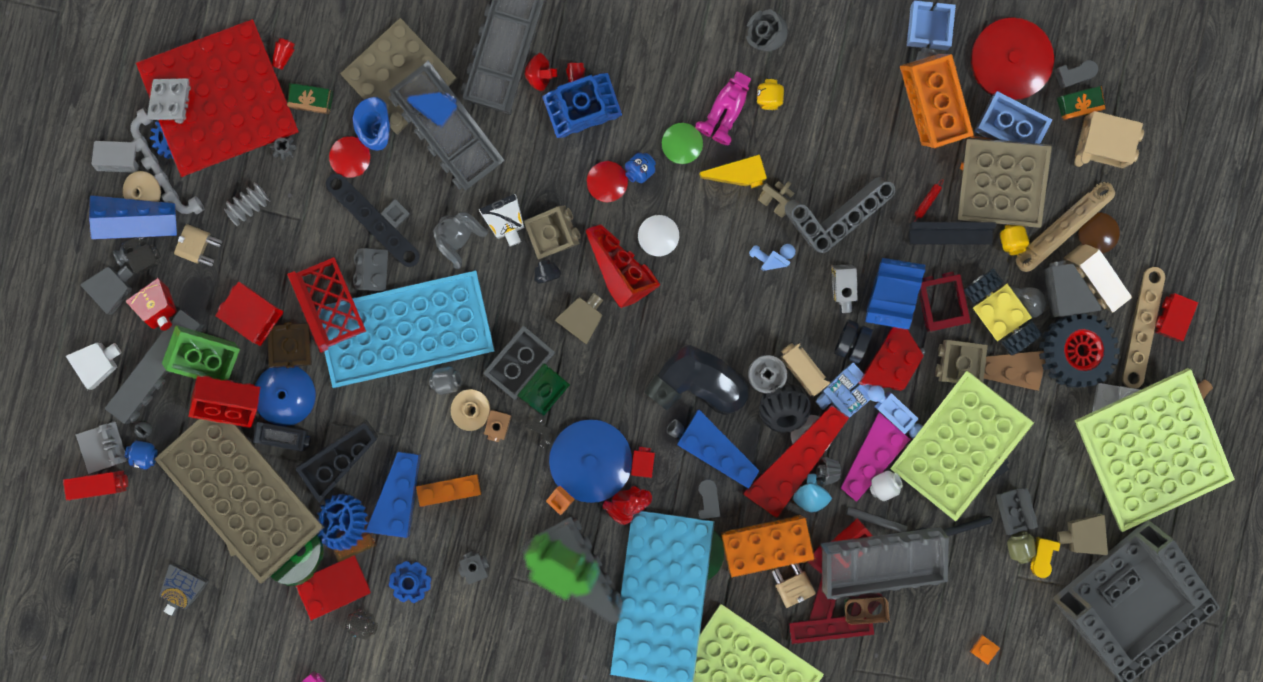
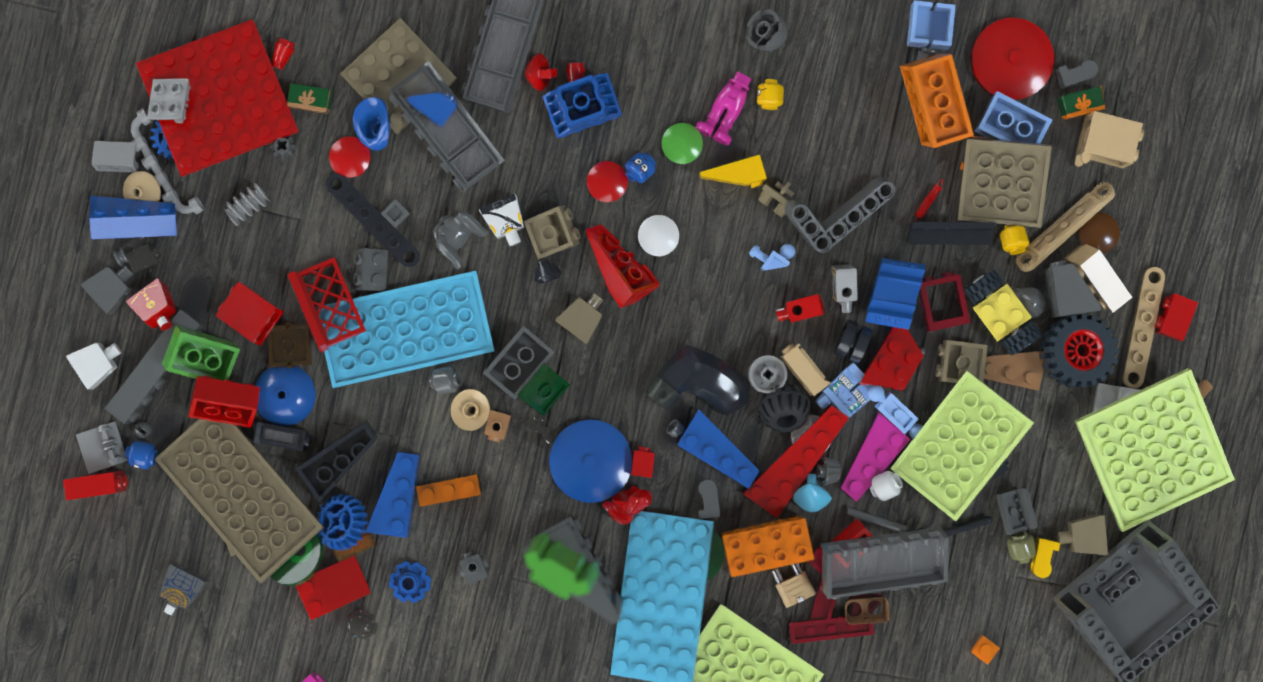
tan piece [174,224,222,266] -> none
orange plate [546,486,575,515] -> none
none -> red torso [776,294,825,323]

